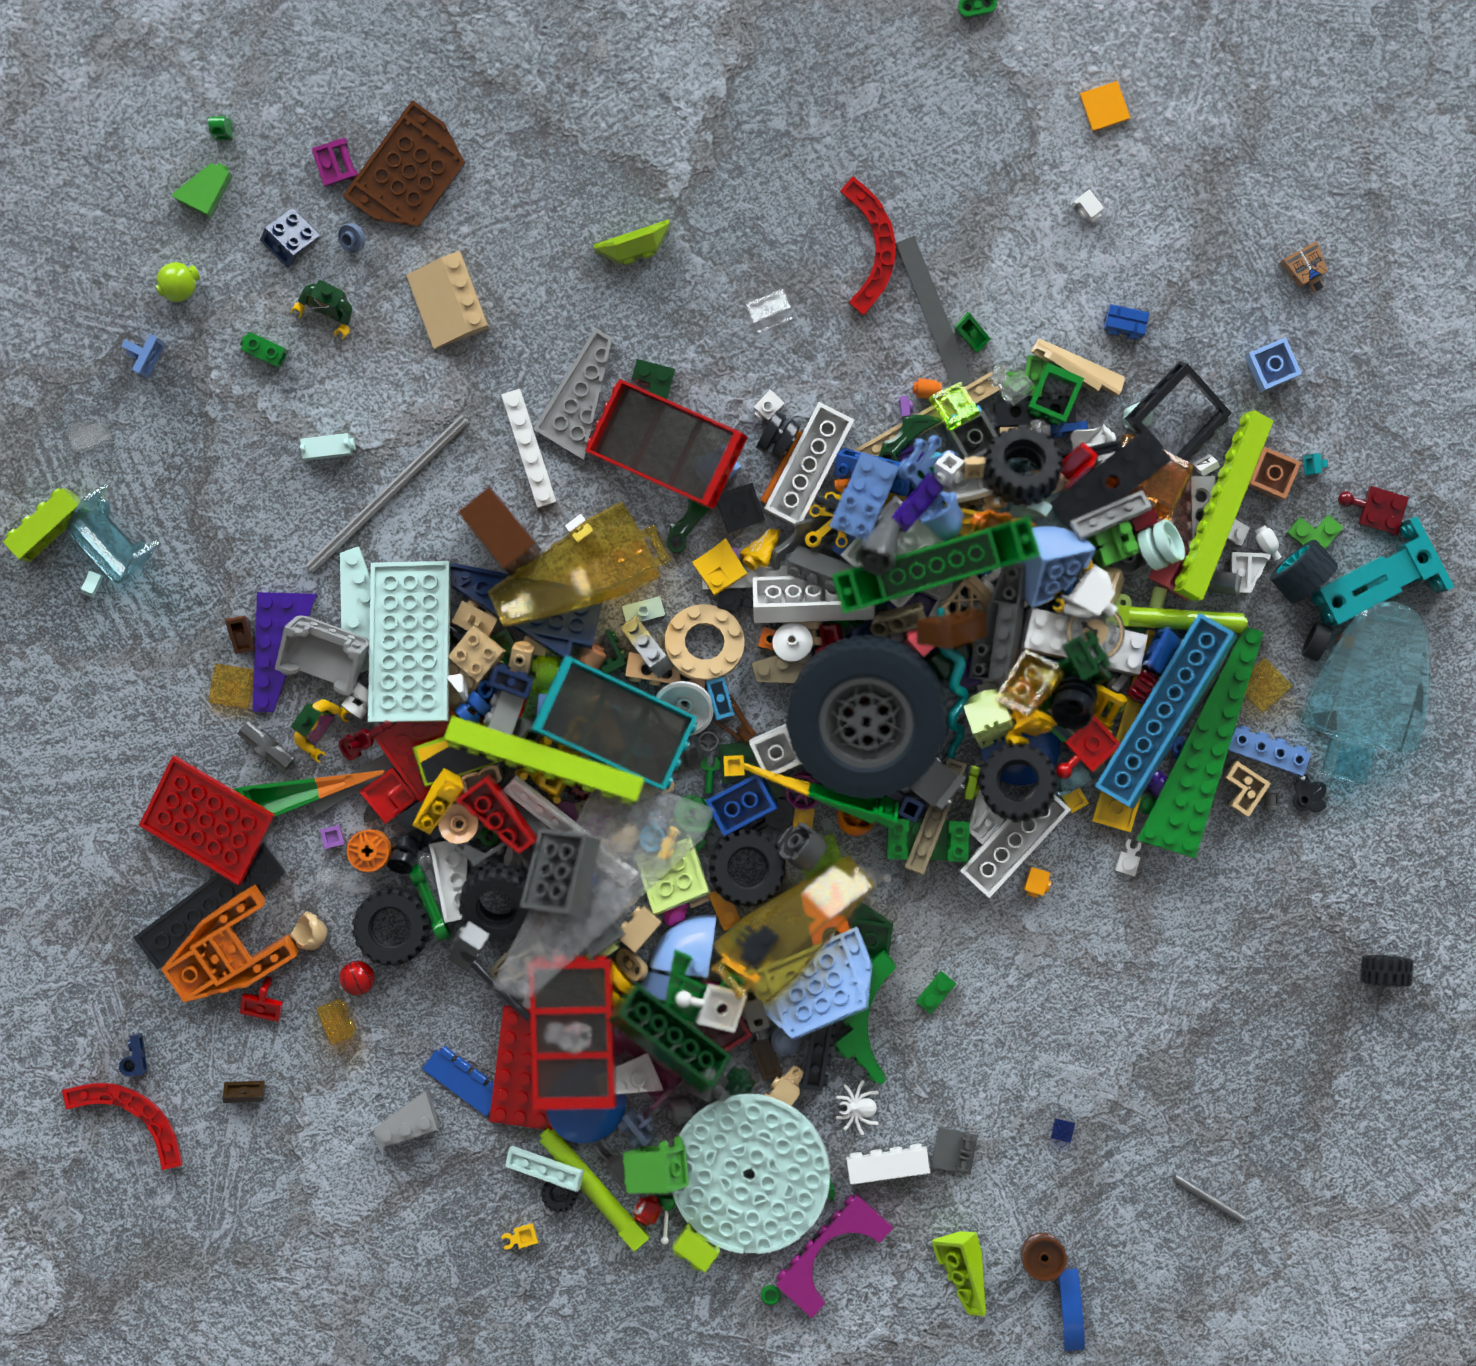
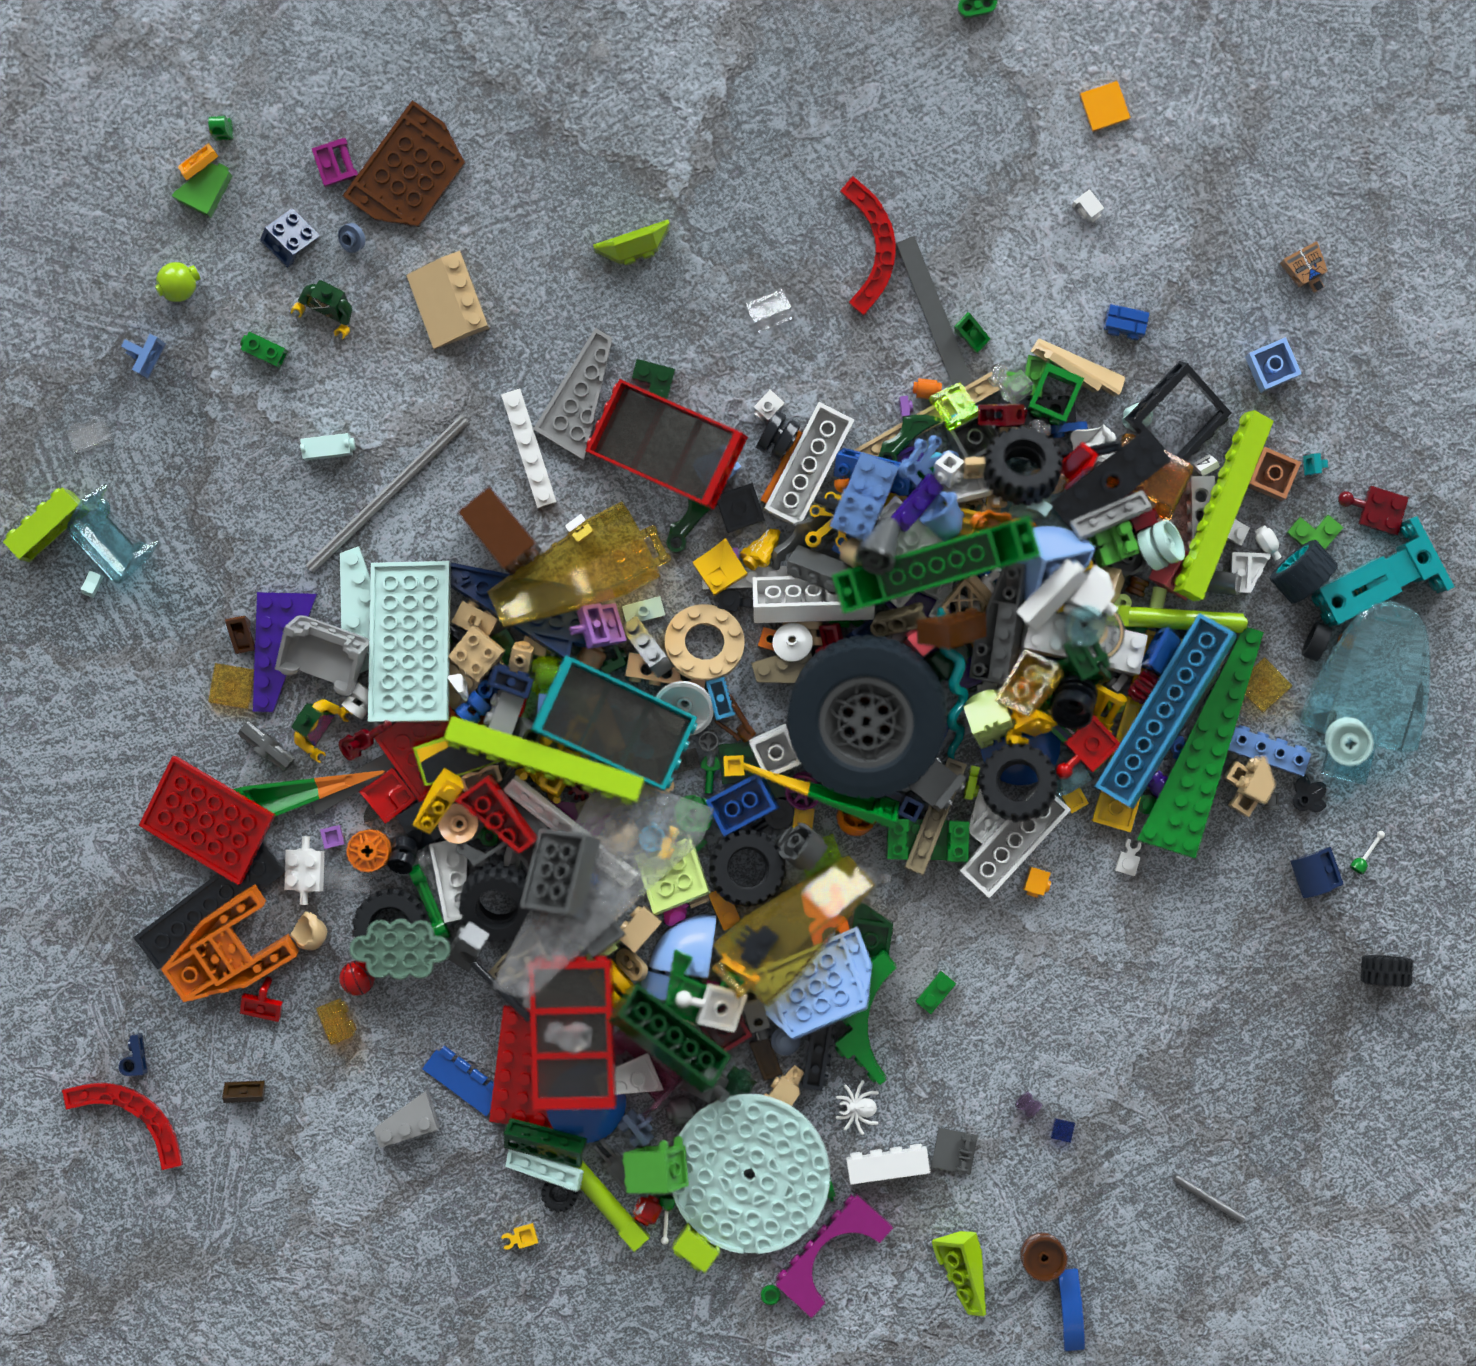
none -> light orange plate [178,144,219,180]
none -> white plate [284,836,325,905]
none -> sand green plate [349,919,451,980]
none -> dark green fence [504,1118,587,1168]
none -> medium lavender plate [569,603,627,649]
none -> tan head [839,538,863,568]
none -> dark red torso [978,404,1027,426]
none -> clear purple wheel [1015,1091,1043,1119]
none -> white brick [1017,559,1088,630]
none -> clear light blue dish [1065,605,1106,646]
none -> reddish brown wheel [1125,576,1149,598]
none -> tan slope [1237,756,1275,803]
none -> dark blue brick [1290,847,1344,899]
none -> light aqua wheel [1325,717,1373,766]
none -> hinge [1350,831,1385,875]

